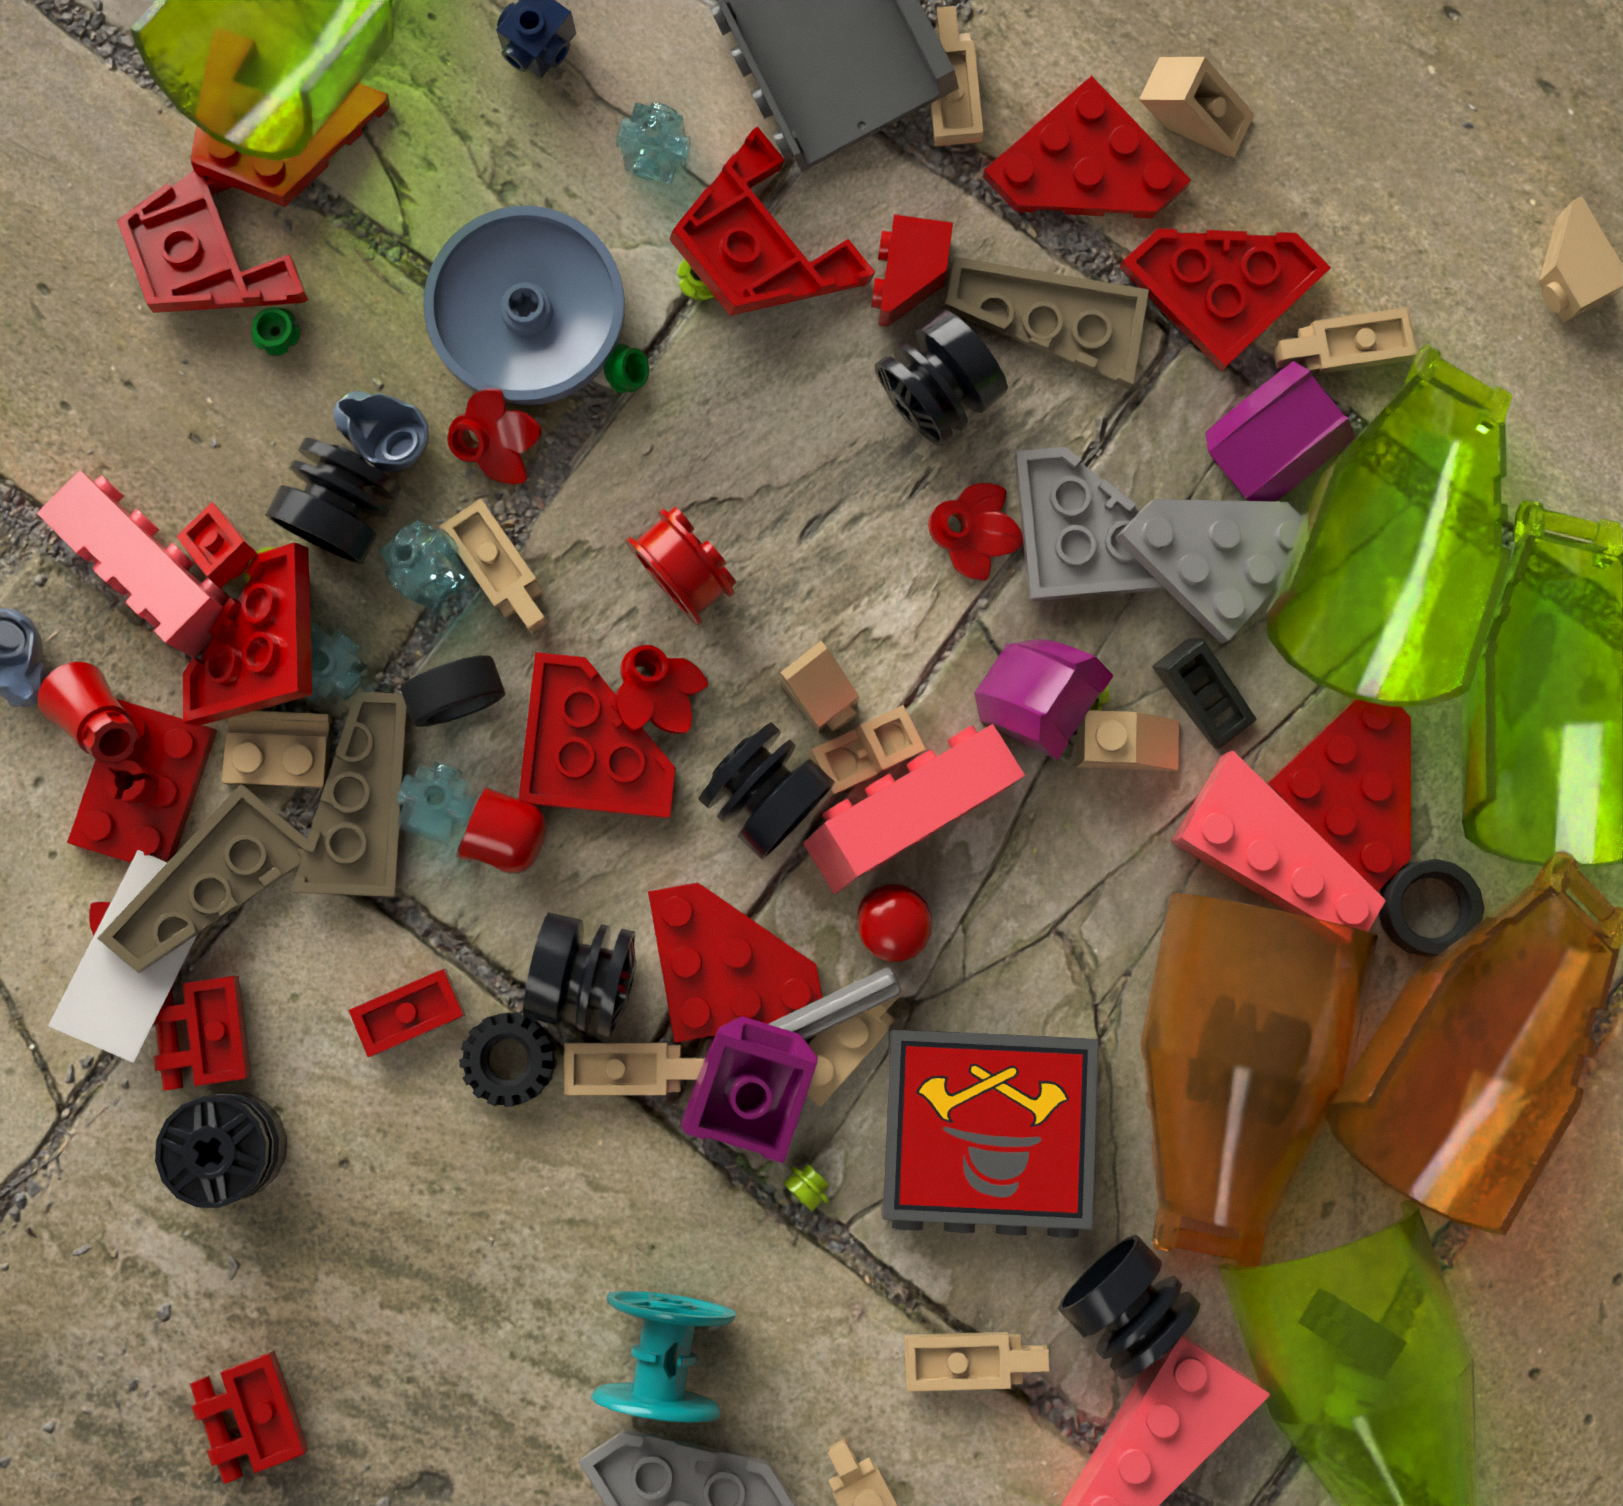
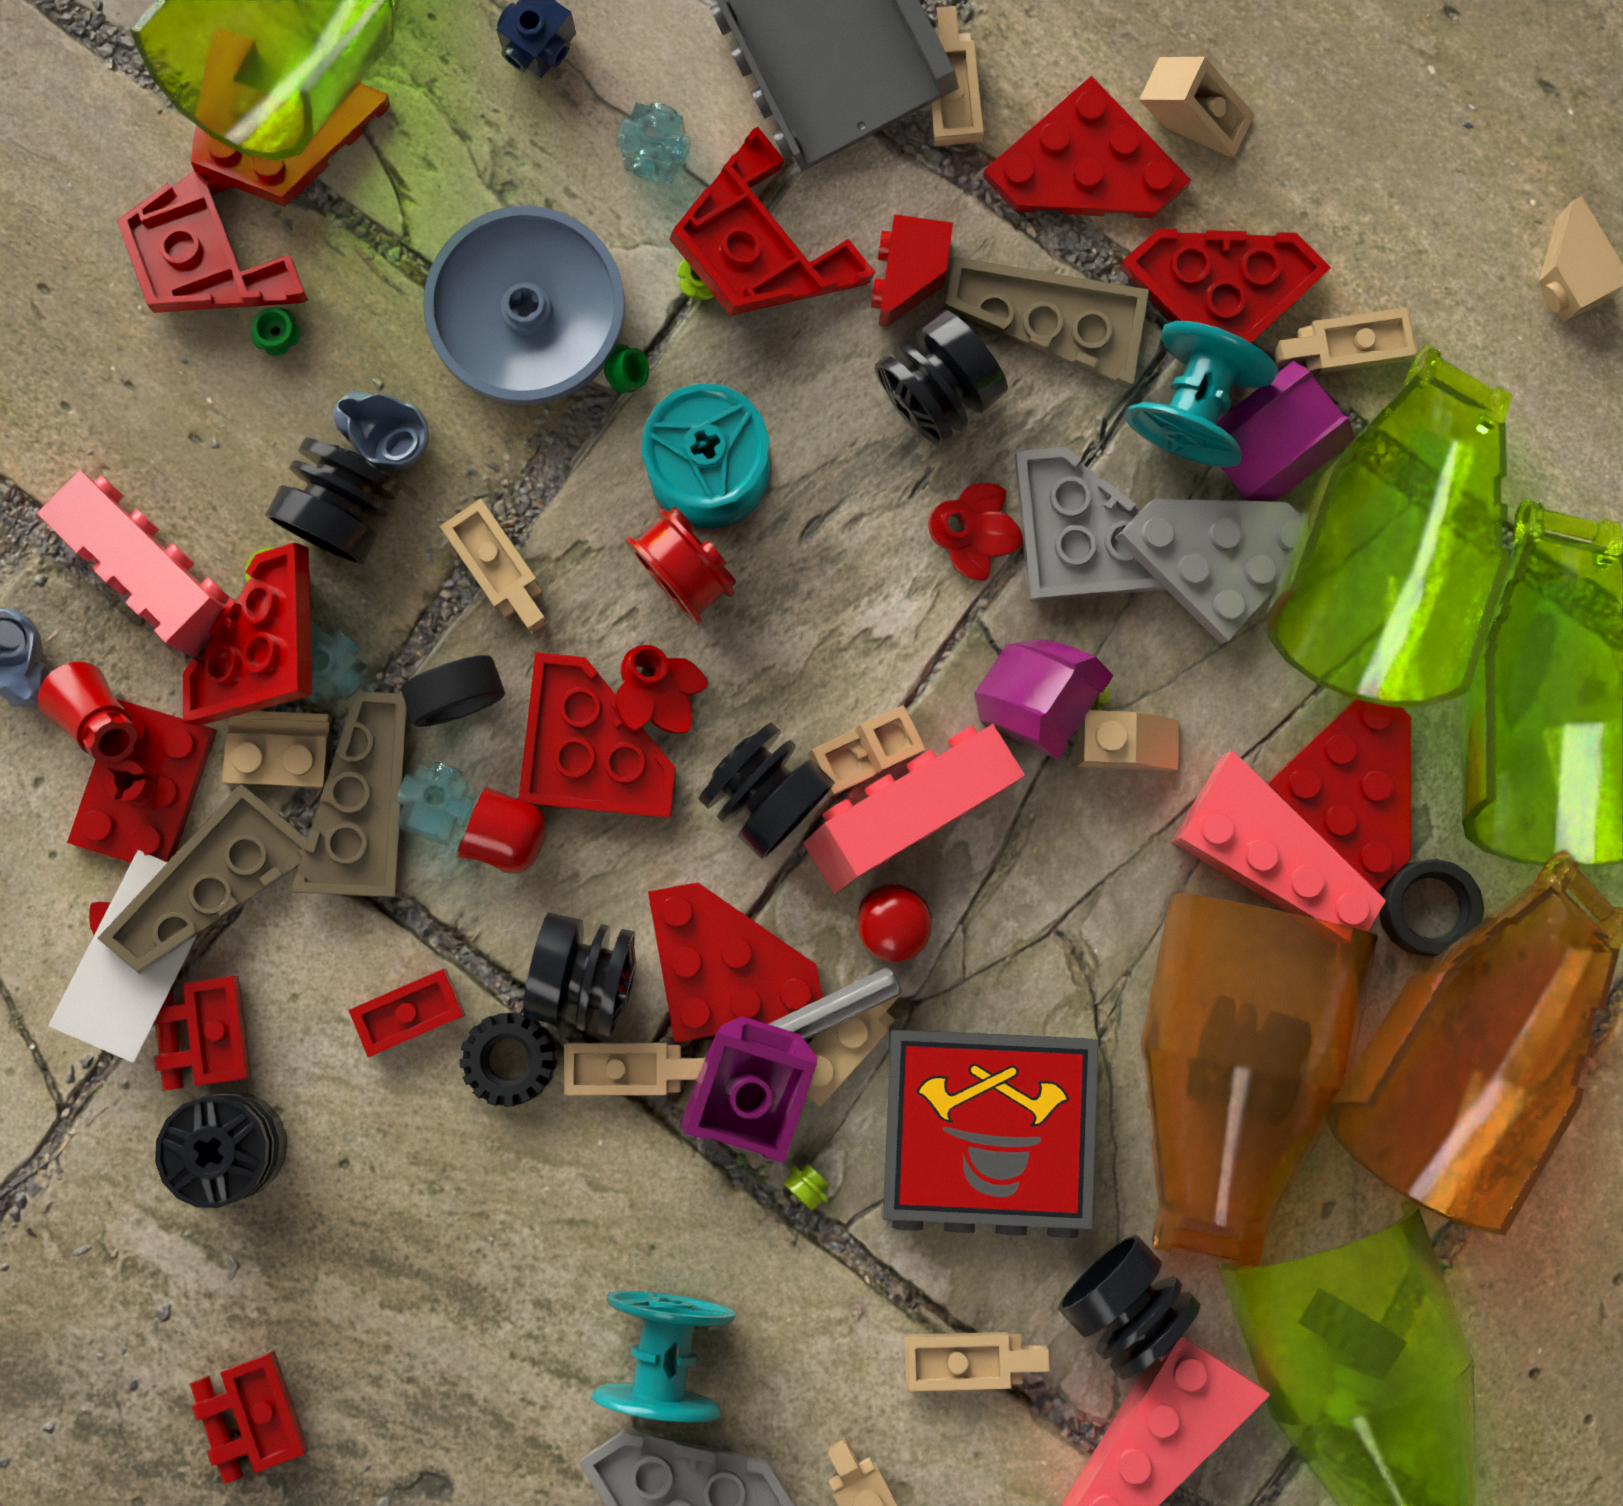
red plate [176,502,258,589] -> none
clear light blue brick [379,520,469,609] -> none
red plate [447,388,542,484] -> none
tan slope [780,641,859,733] -> none
pearl dark grey slope [1152,638,1257,749] -> none
none -> teal piece [641,383,771,529]
none -> teal piece [1124,321,1280,467]

